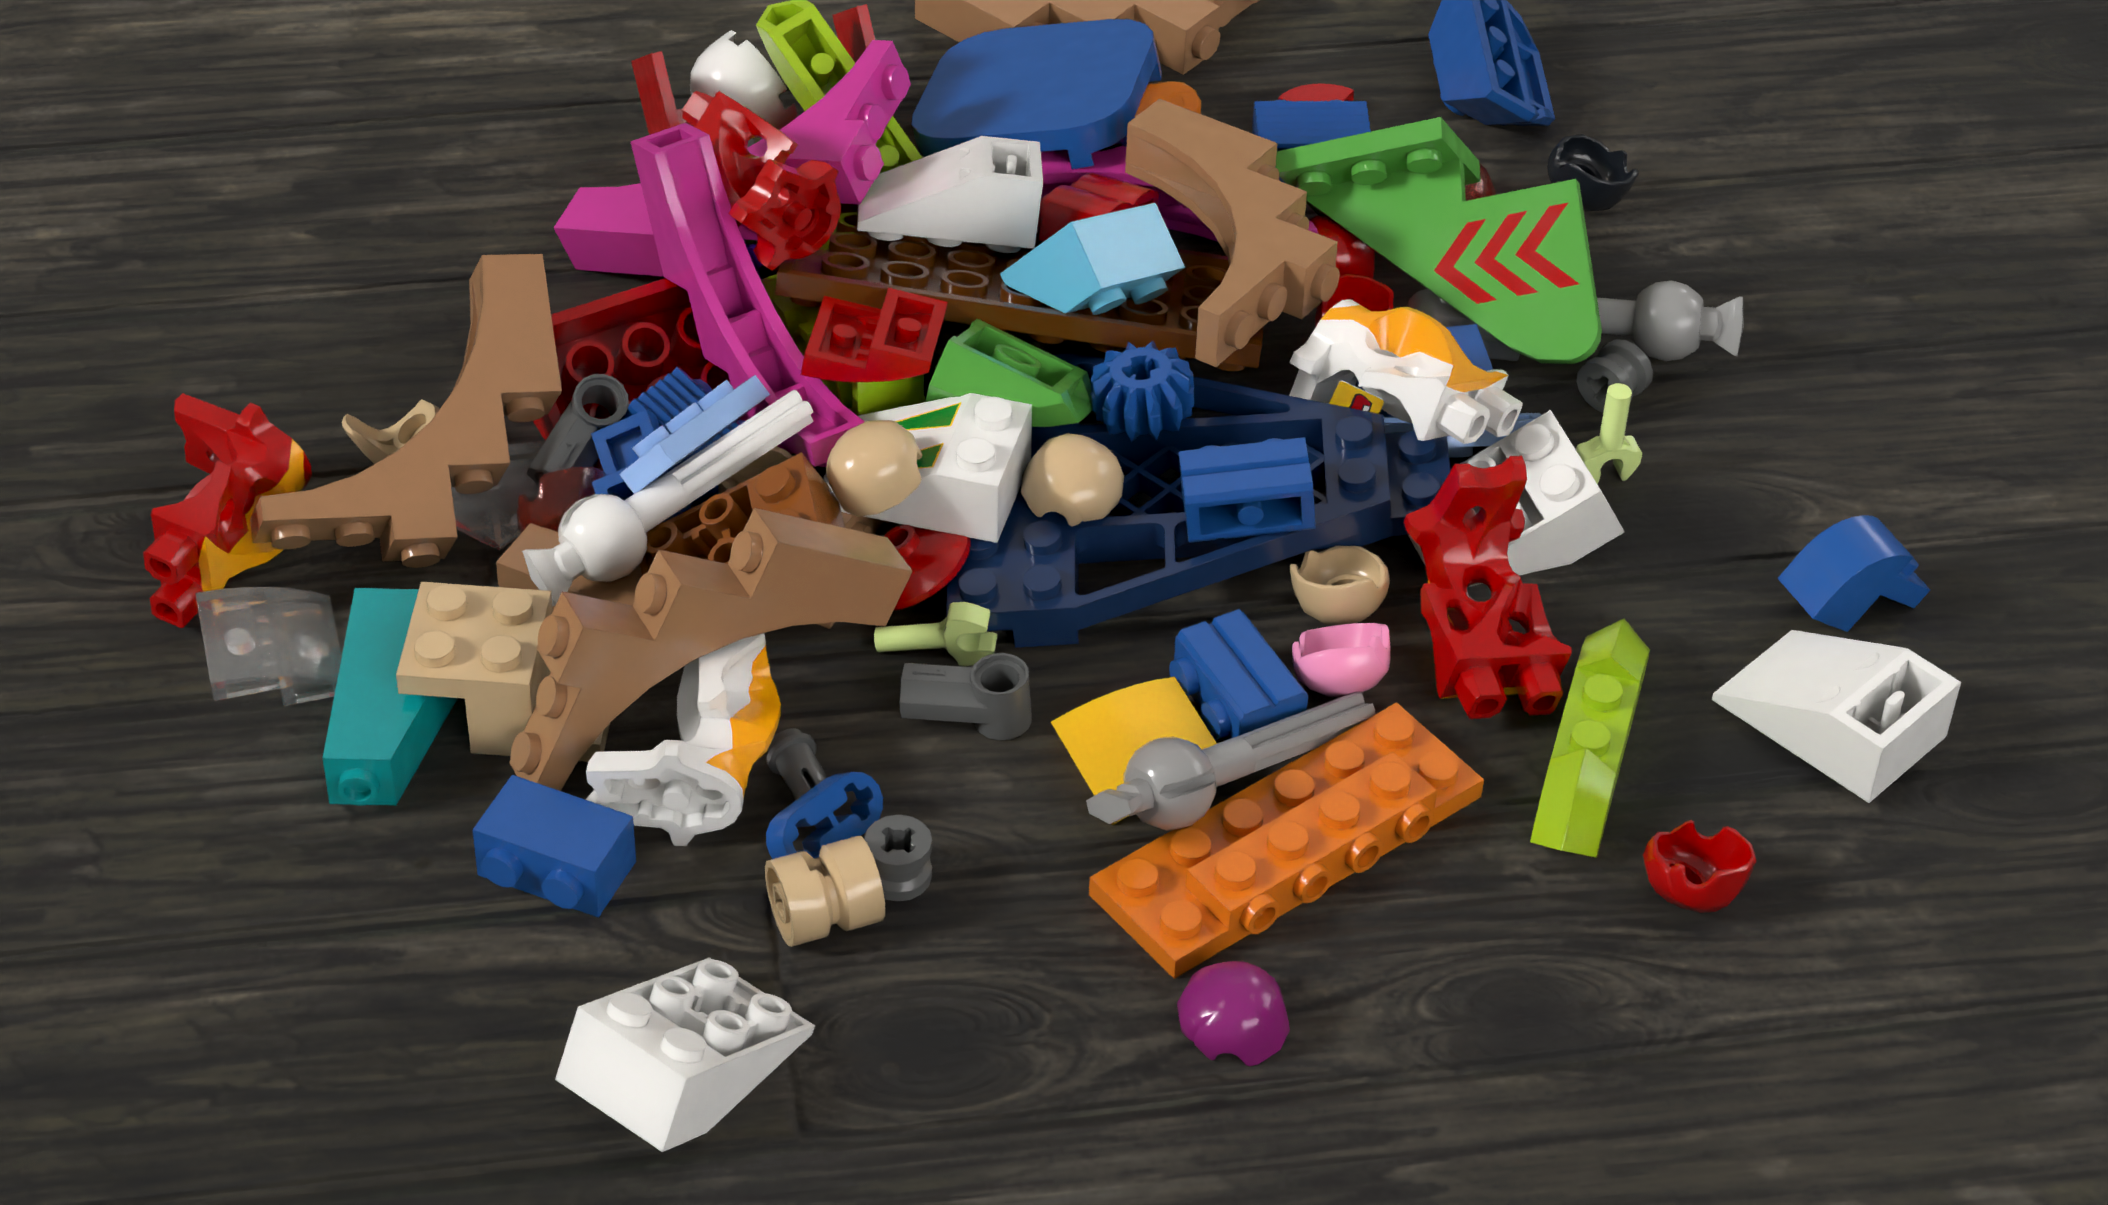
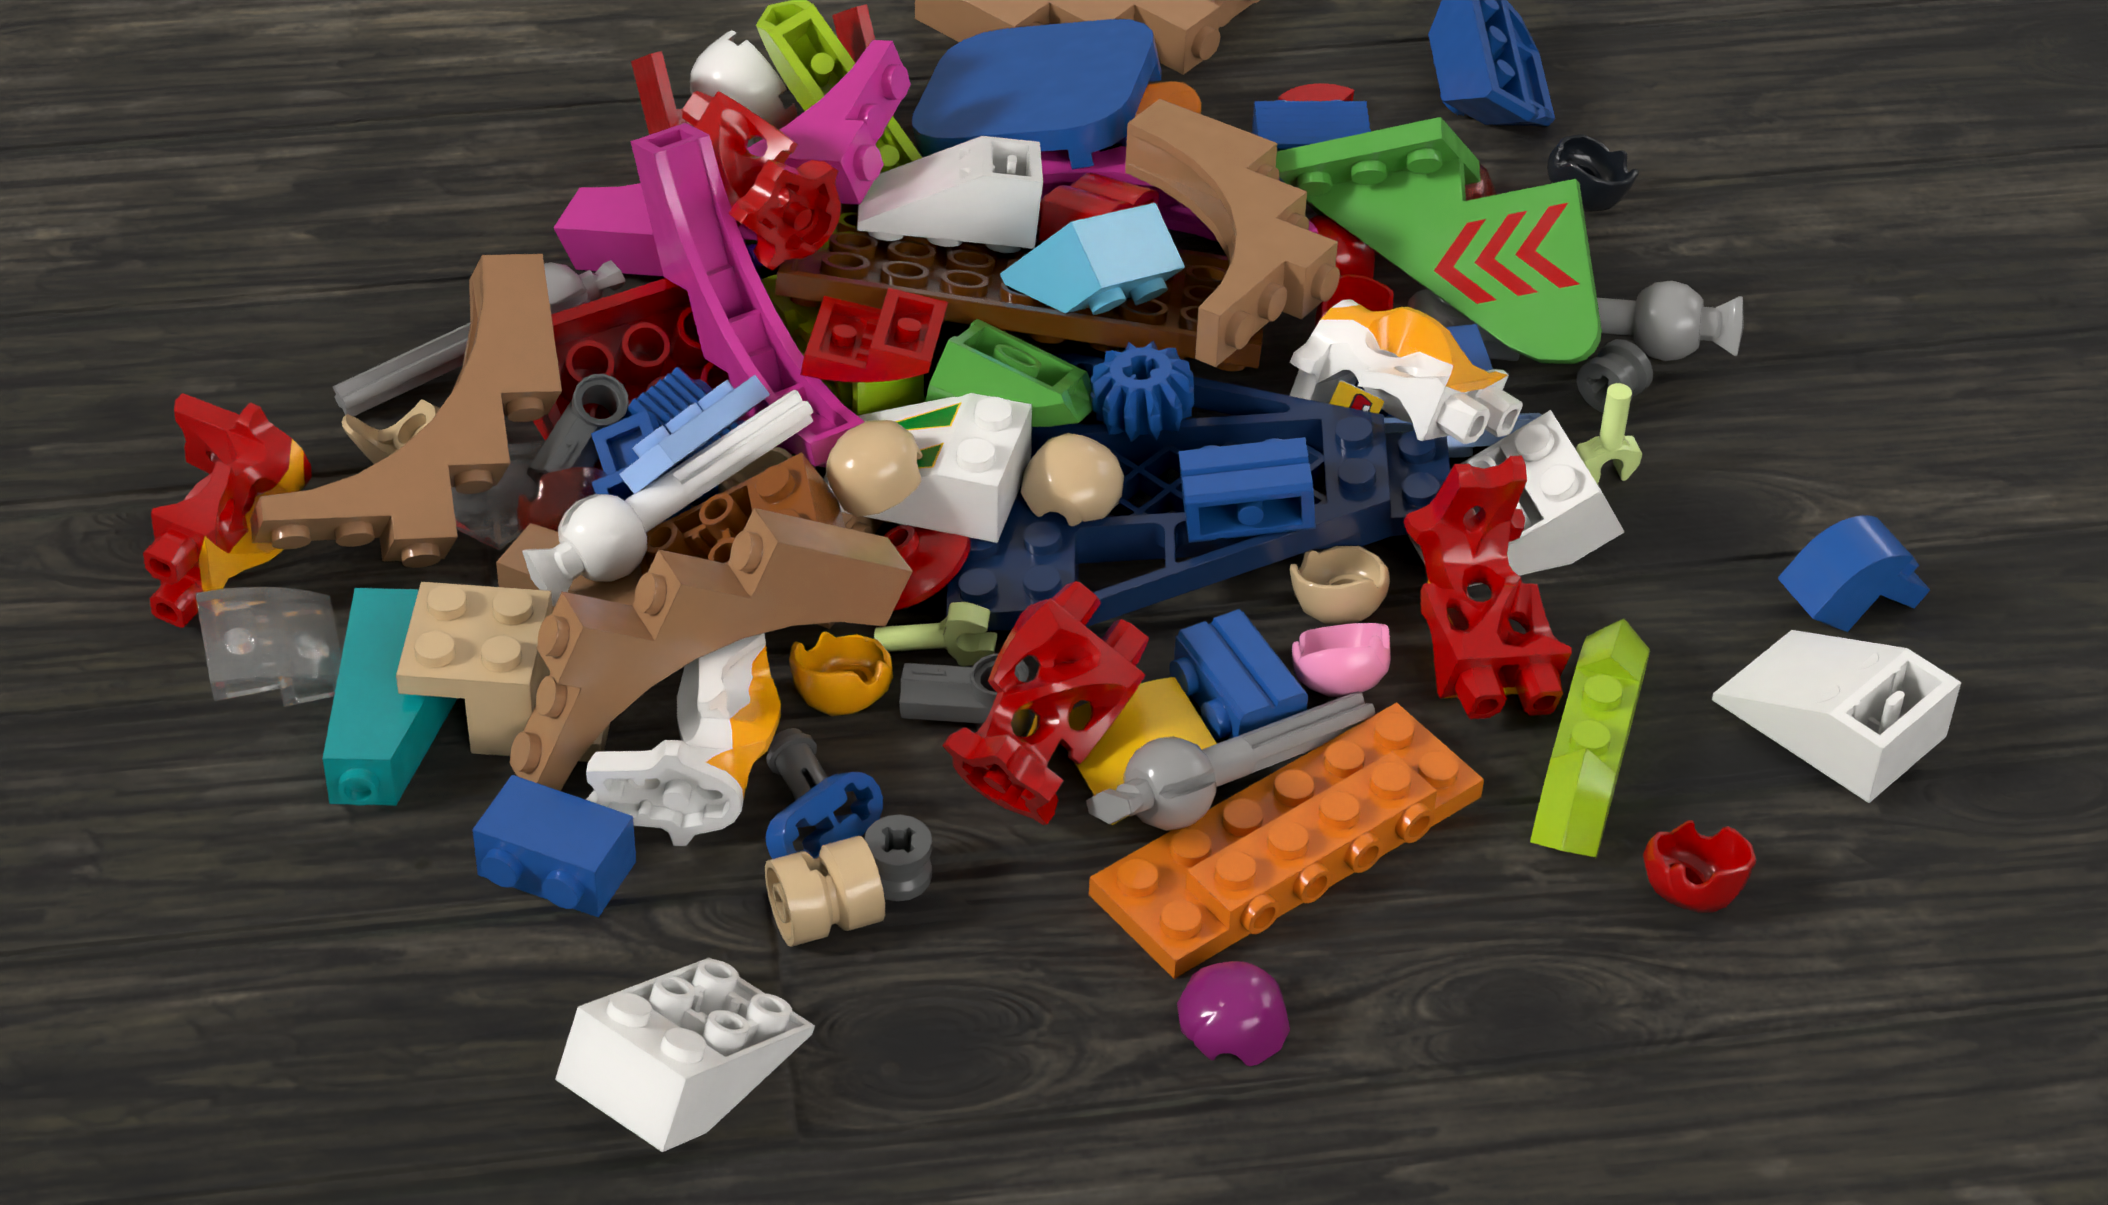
none -> light grey piece [333,260,626,416]
none -> light orange hair [789,631,893,716]
none -> red hips [942,581,1149,825]

